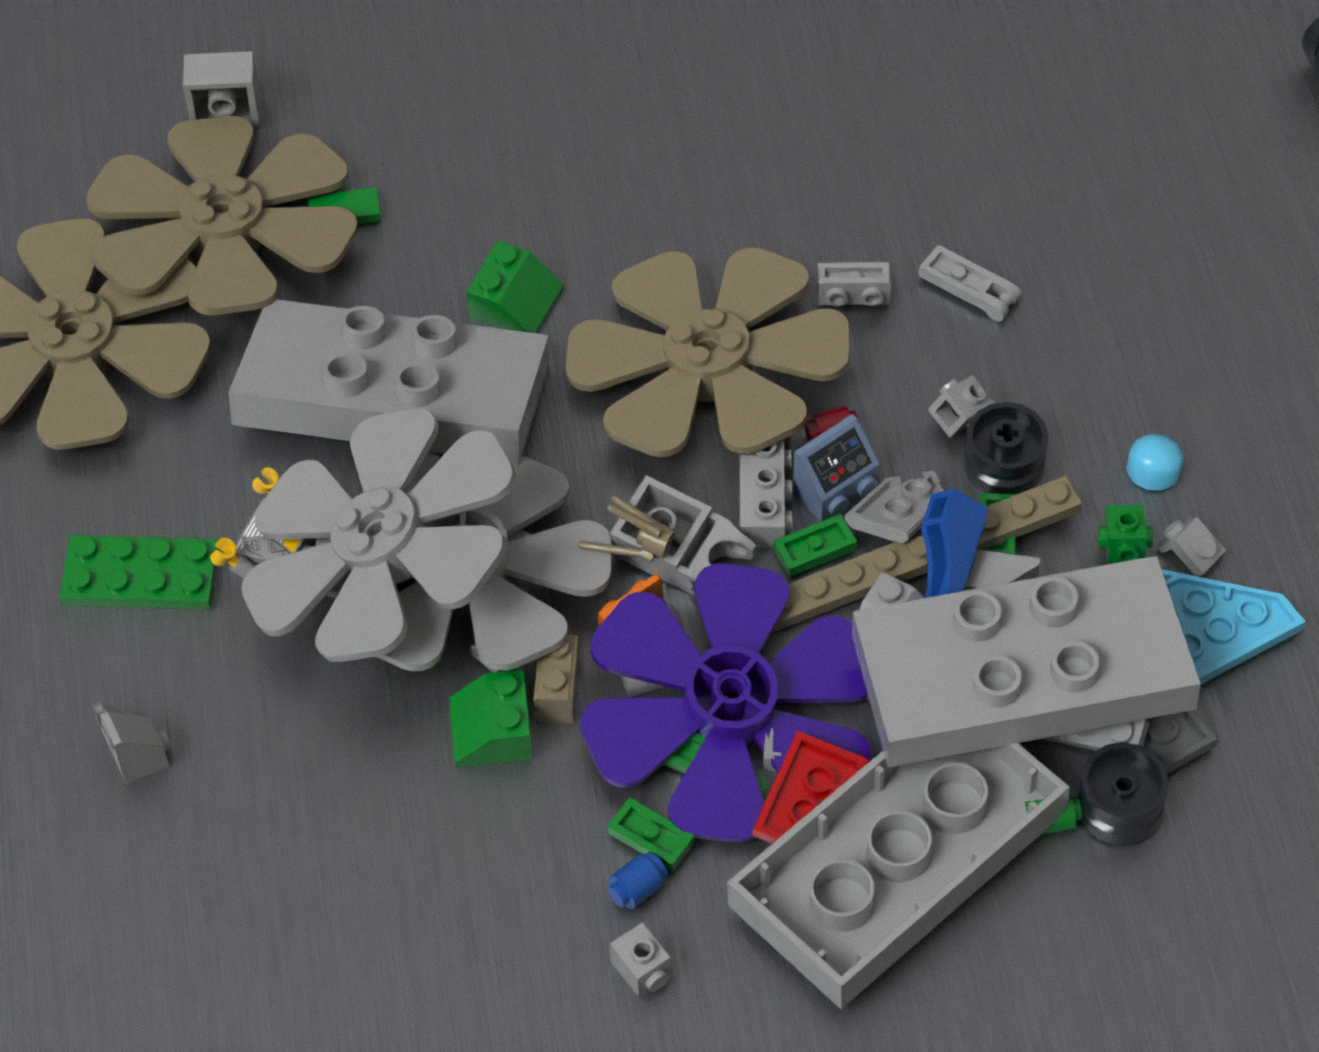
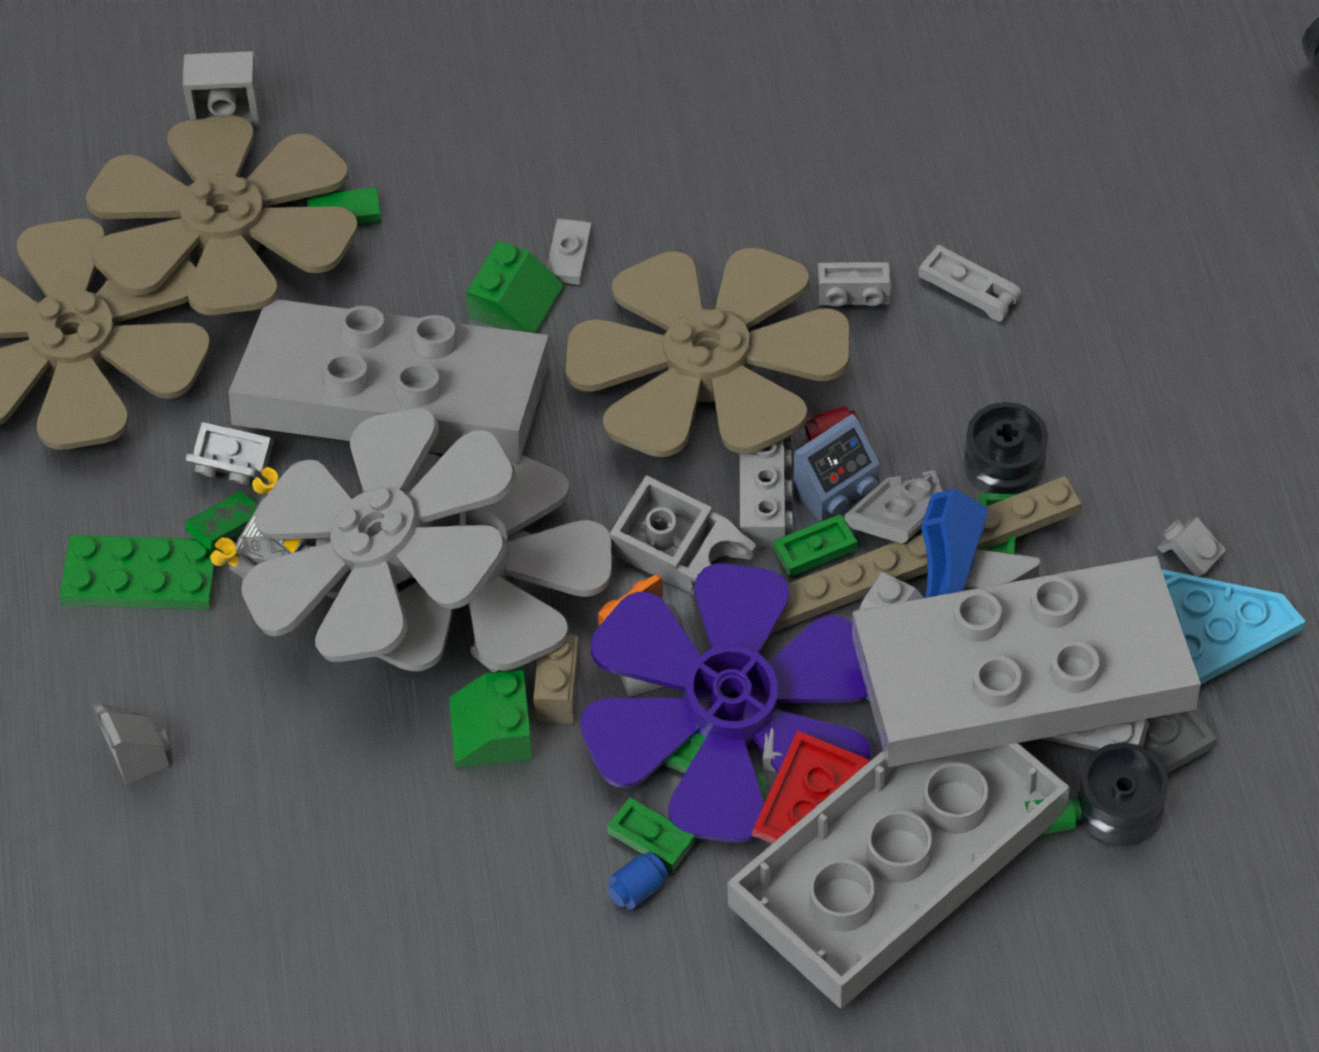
dark tan plant [578,495,675,562] -> none
light grey brick [609,922,672,997] -> none
light grey brick [927,375,995,438] -> none
green brick [1098,505,1153,564] -> none
medium azure hair [1126,433,1184,491] -> none
none -> light grey bracket [185,422,274,485]
none -> green tile [185,491,258,550]
none -> light grey plate [546,219,592,285]

